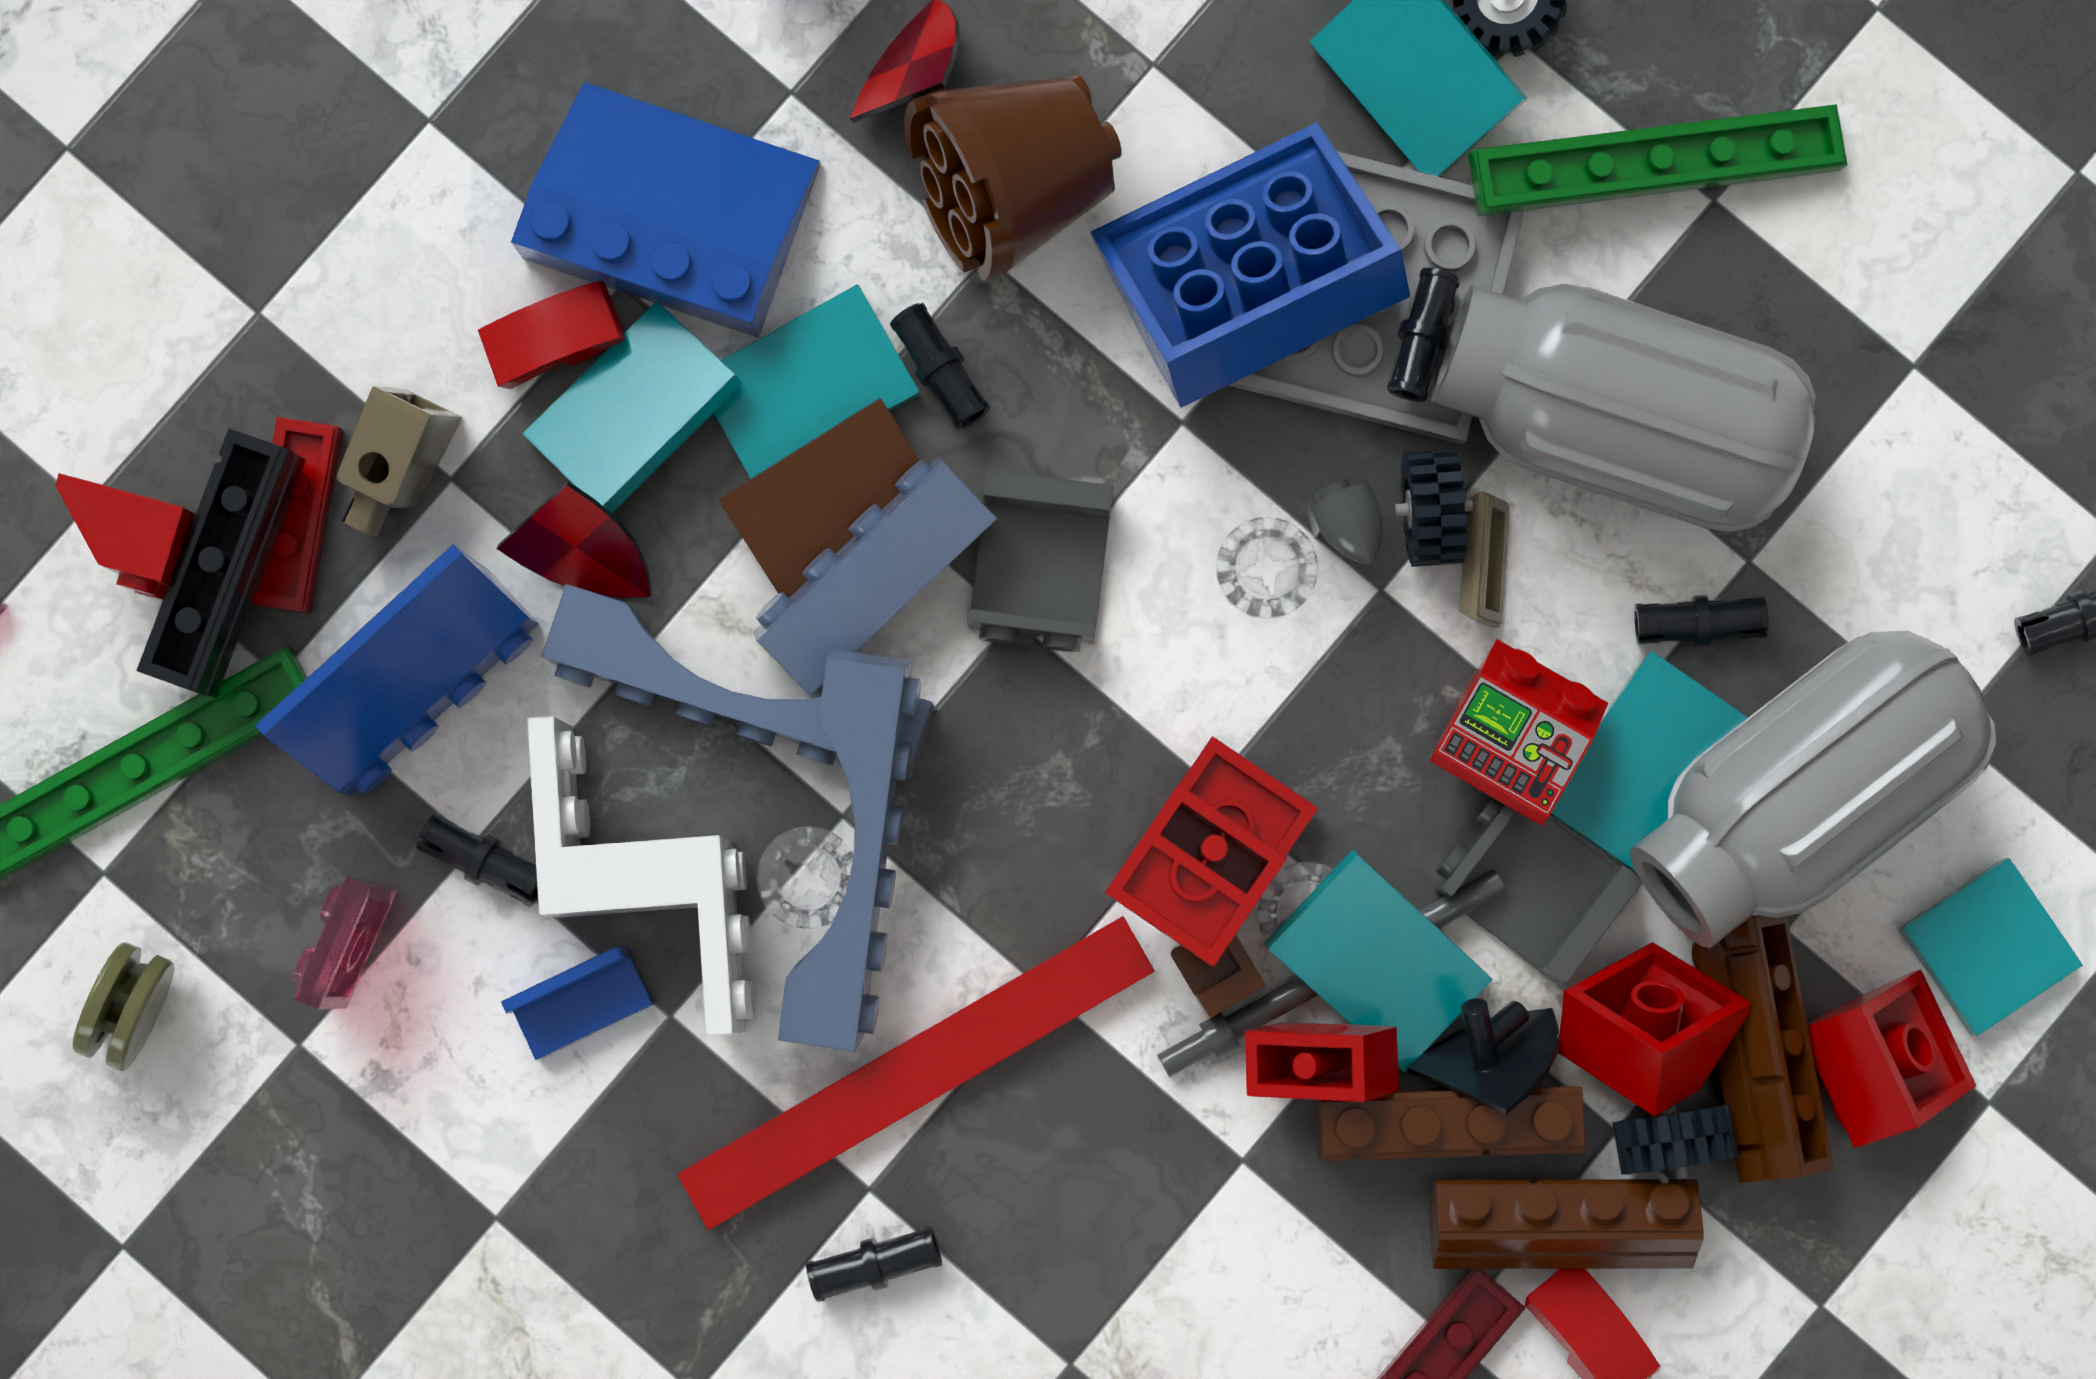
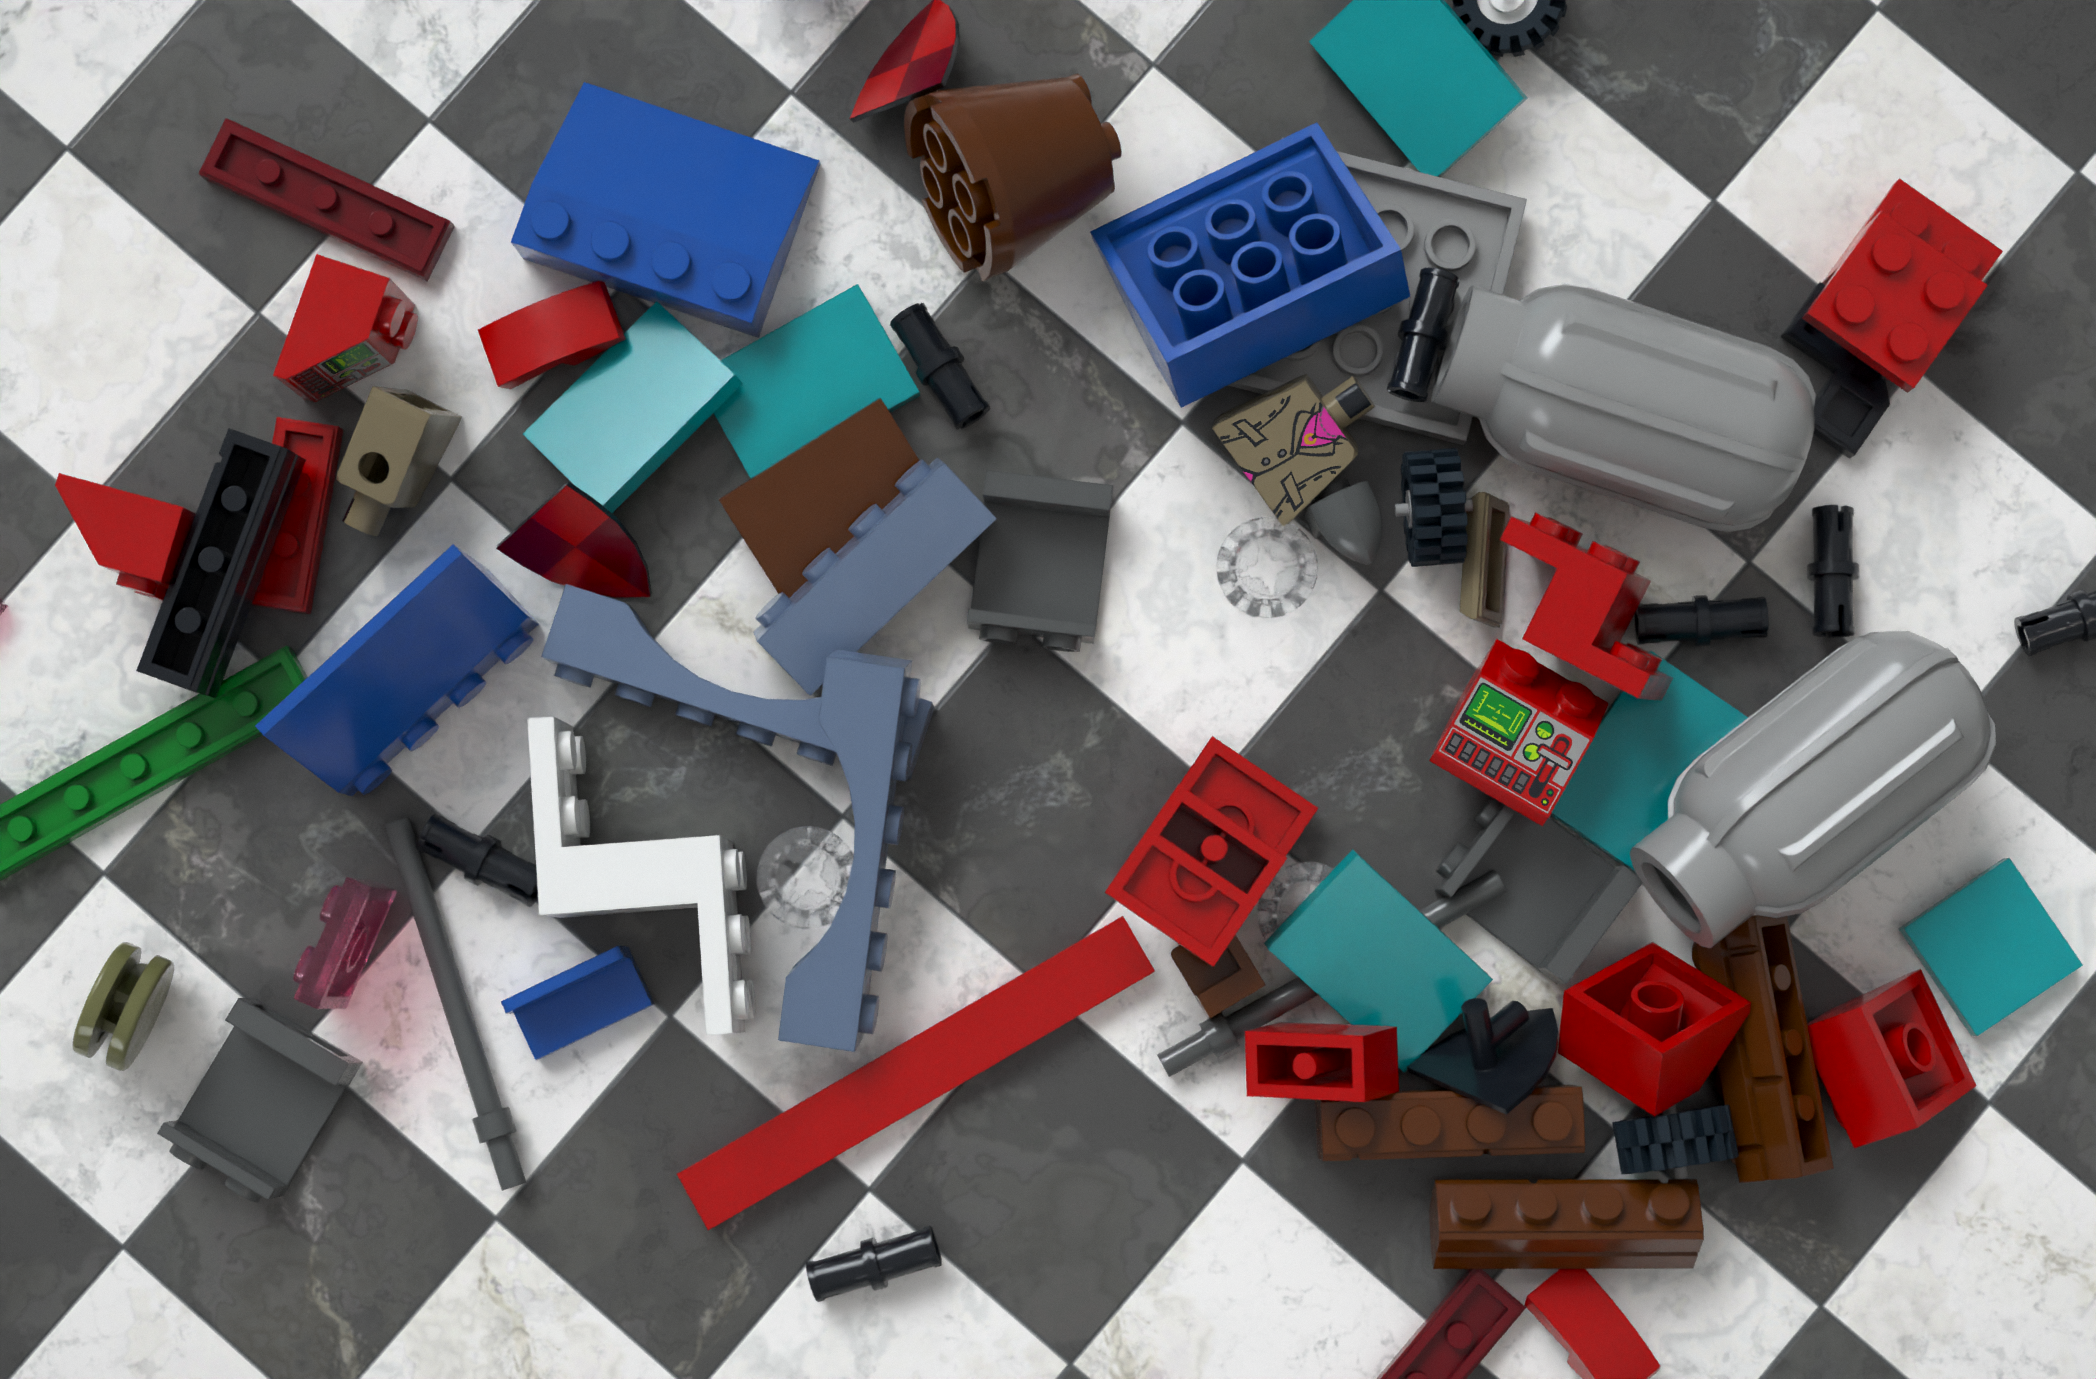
green tile [1468,104,1848,217] -> none
none -> dark grey panel [157,998,363,1203]
none -> dark red tile [198,118,455,282]
none -> red slope [273,254,418,402]
none -> dark grey bar [385,818,526,1191]
none -> dark tan torso [1212,374,1375,526]
none -> red bracket [1500,512,1673,701]
none -> black tile [1781,282,1890,459]
none -> red bracket [1802,178,2003,393]
none -> black pin [1807,505,1860,638]

